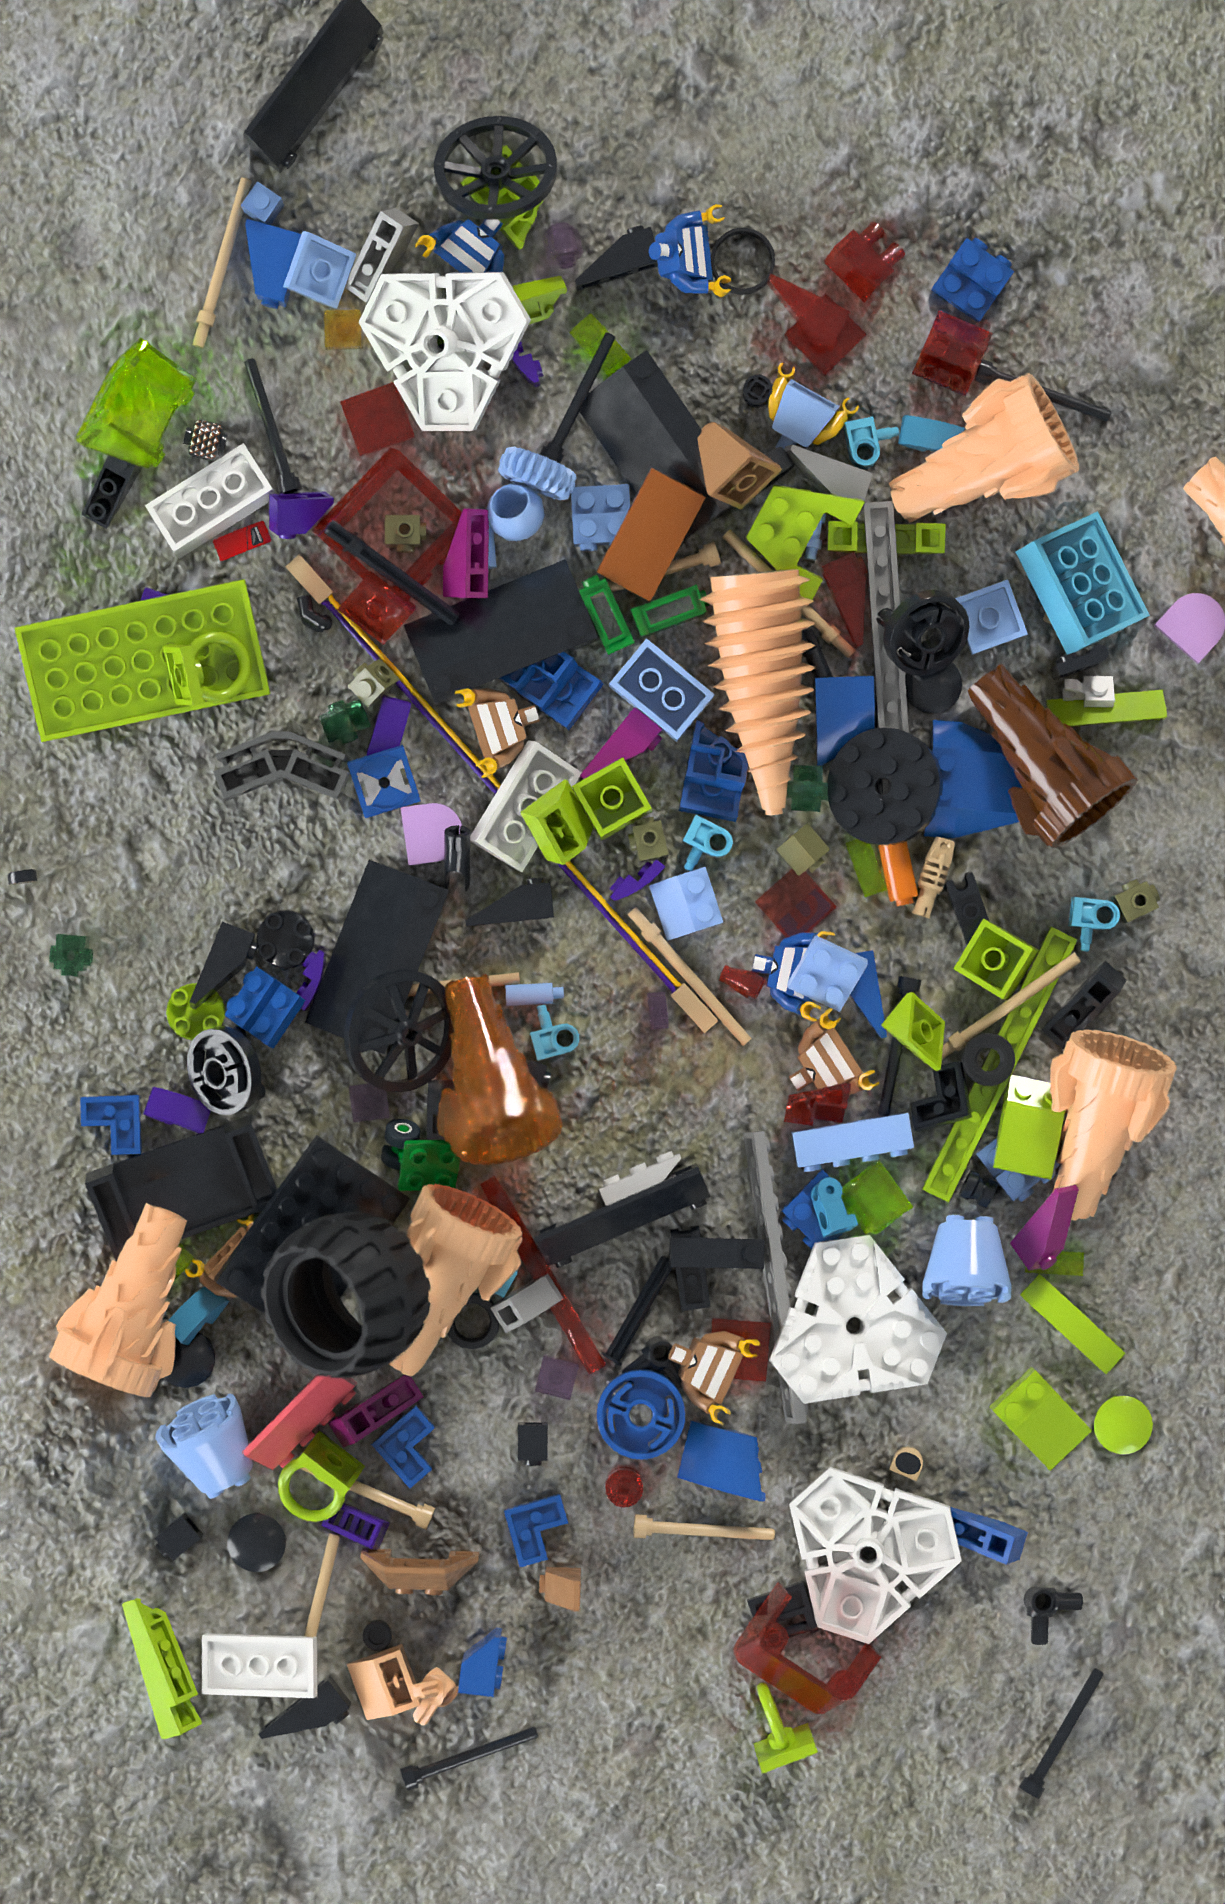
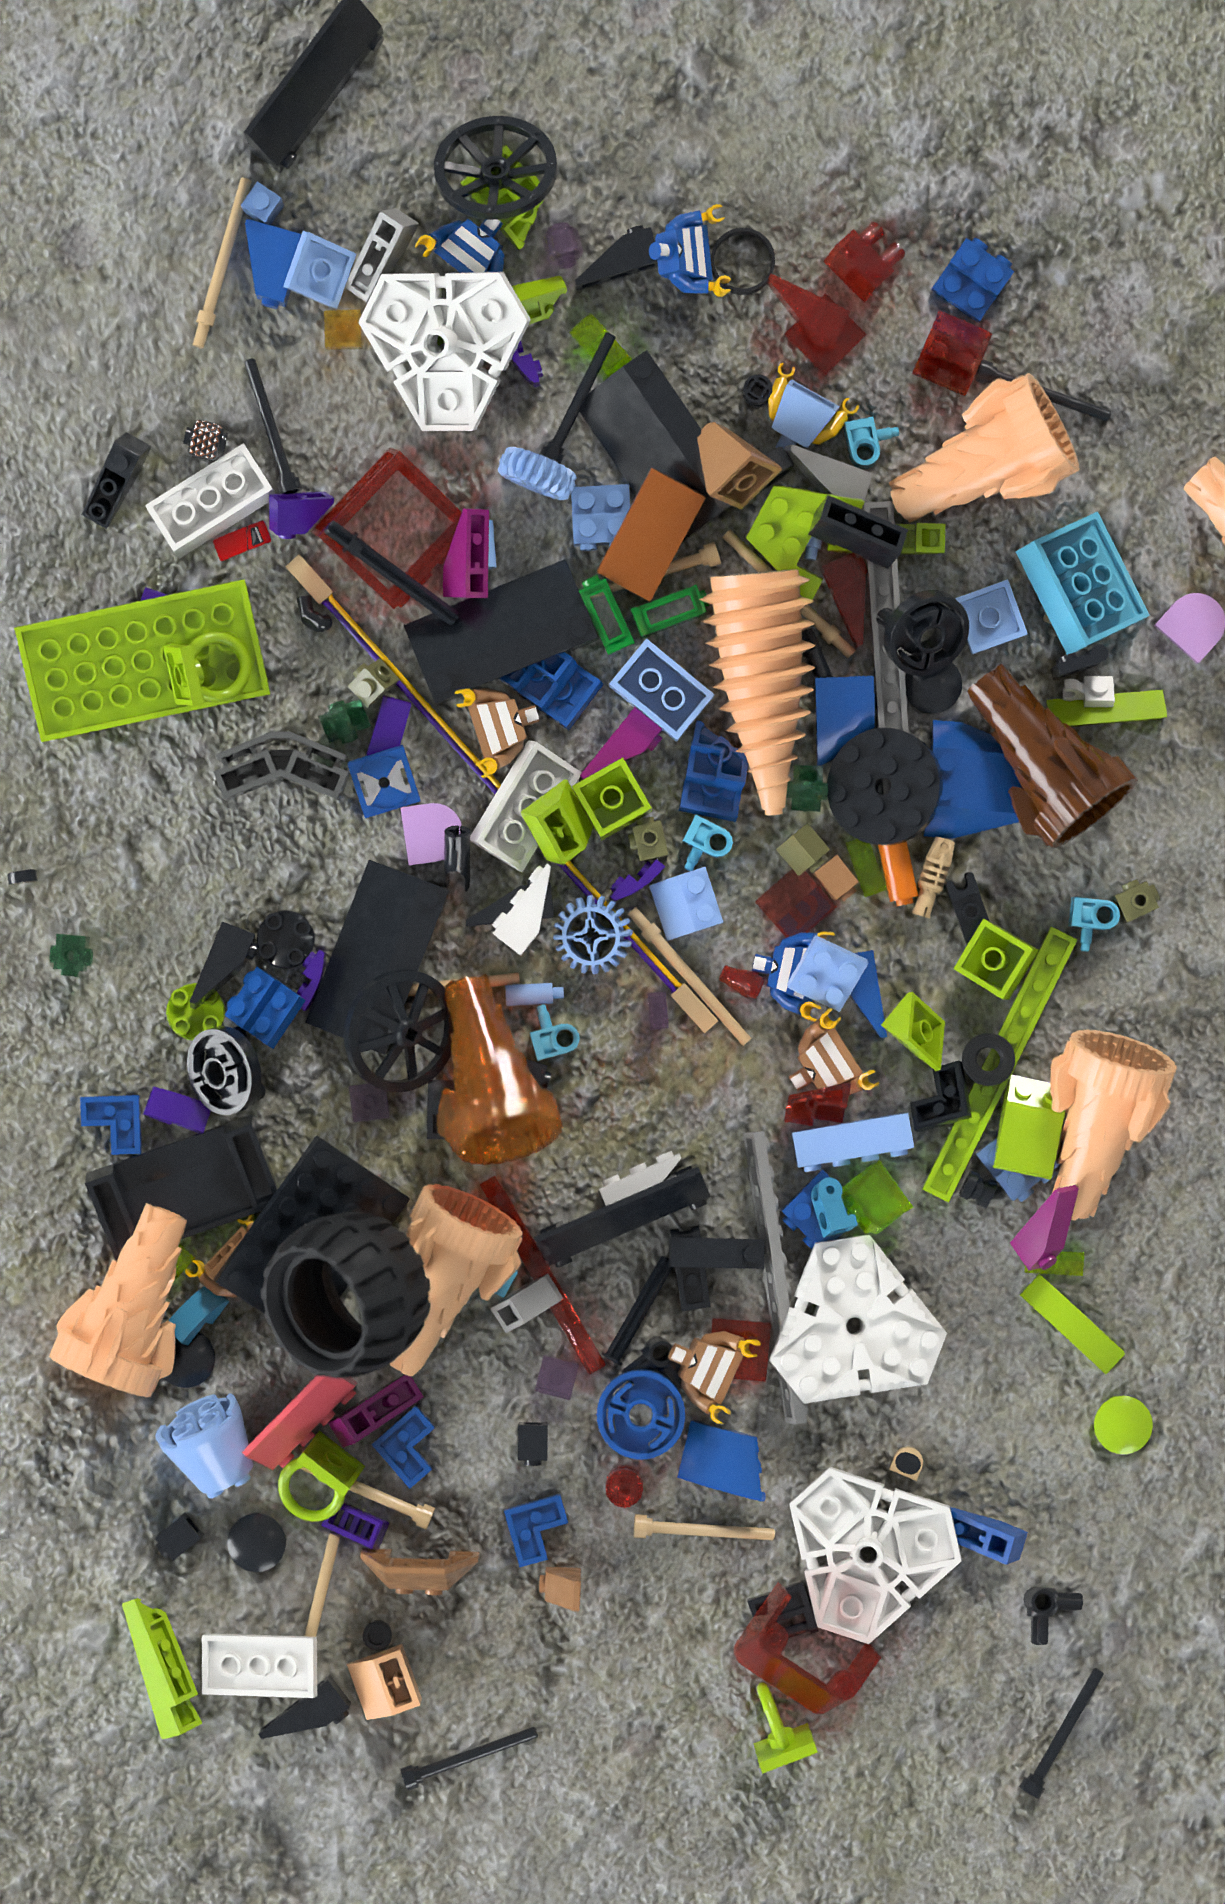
clear neon green windscreen [74,337,197,469] -> none
clear red tile [337,571,417,645] -> none
clear red tile [340,382,415,457] -> none
green plate [381,1119,463,1191] -> none
olive brick [385,515,427,553] -> none
light nougat axle [412,1667,459,1725] -> none
black tyre [447,1293,500,1350] -> none
blue slope [458,1627,507,1697] -> none
light blue helmet [487,483,545,541] -> none
black piece [878,976,922,1116] -> none
dark azure slope [898,415,965,452] -> none
light blue cone [922,1215,1012,1306] -> none
tan bar [942,952,1081,1060] -> none
lime slope [989,1367,1092,1471] -> none
black slope [1041,961,1127,1049] -> none
none -> white slope [492,864,551,955]
none -> light blue gear [553,895,633,974]
none -> black piece [808,495,908,569]
none -> medium nougat brick [813,855,859,902]

